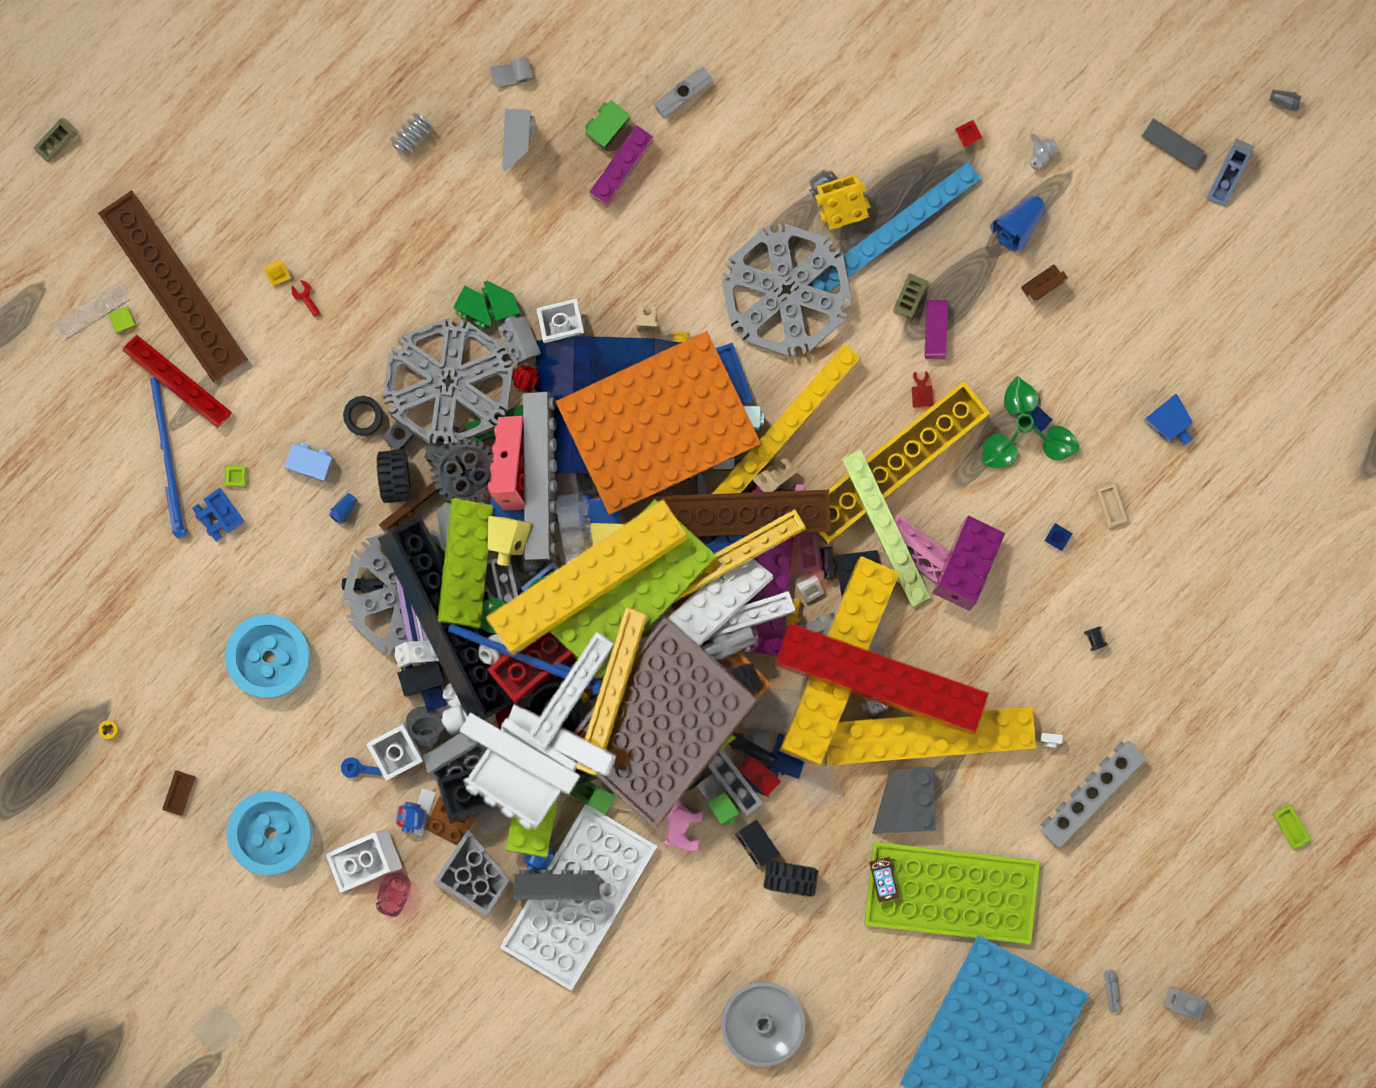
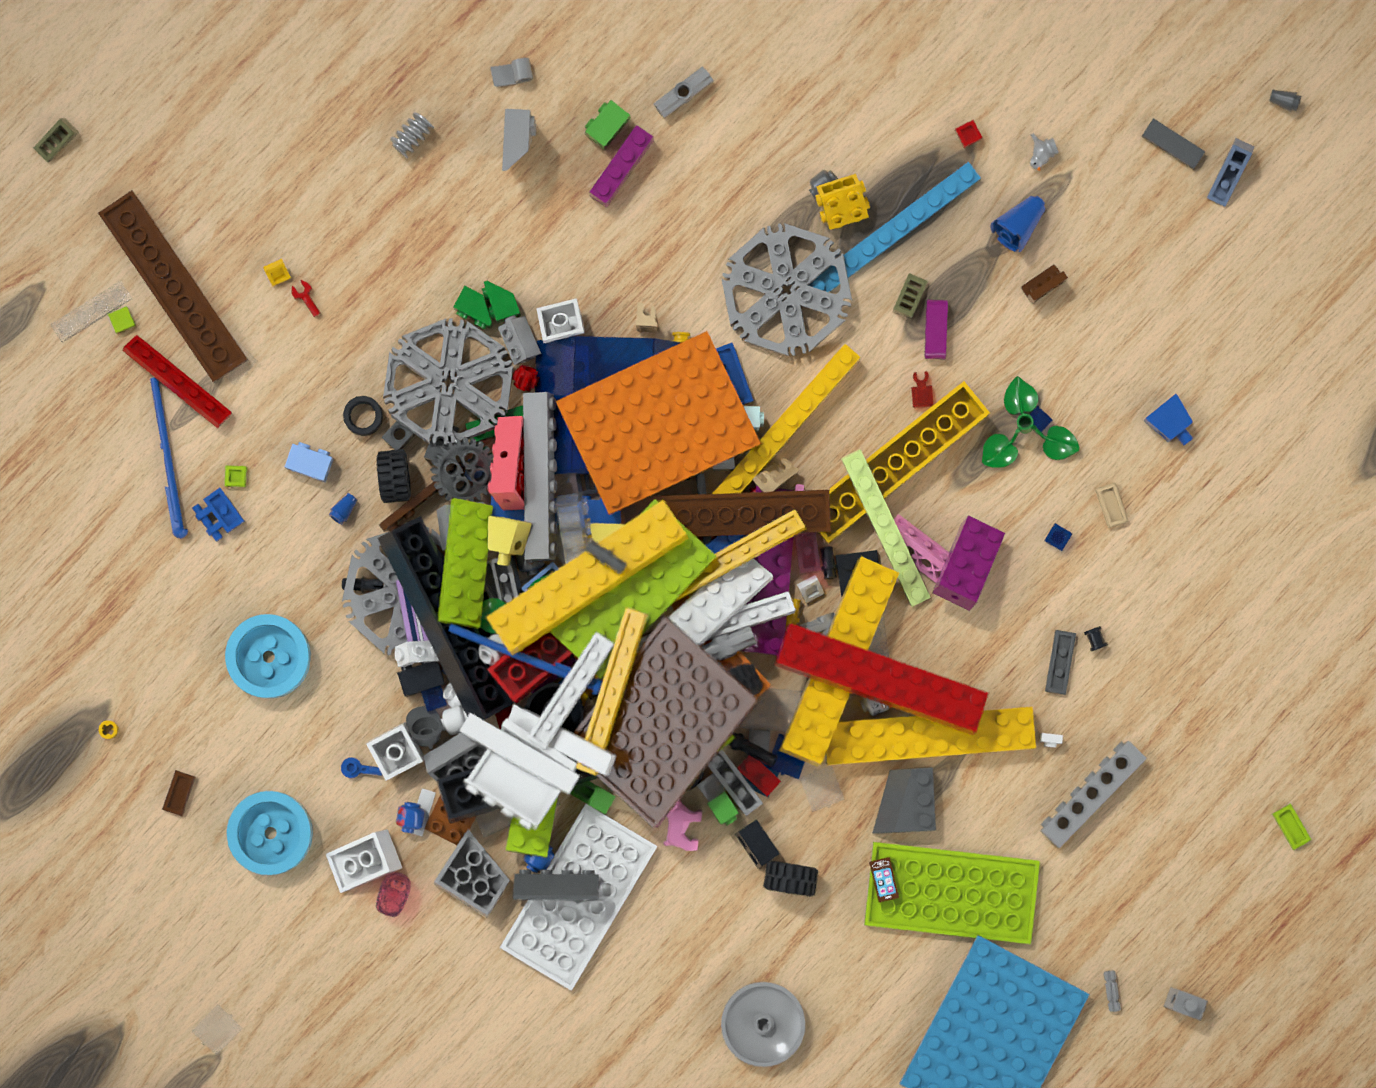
none -> dark grey pin [585,539,627,575]
none -> dark grey tile [1045,630,1076,695]

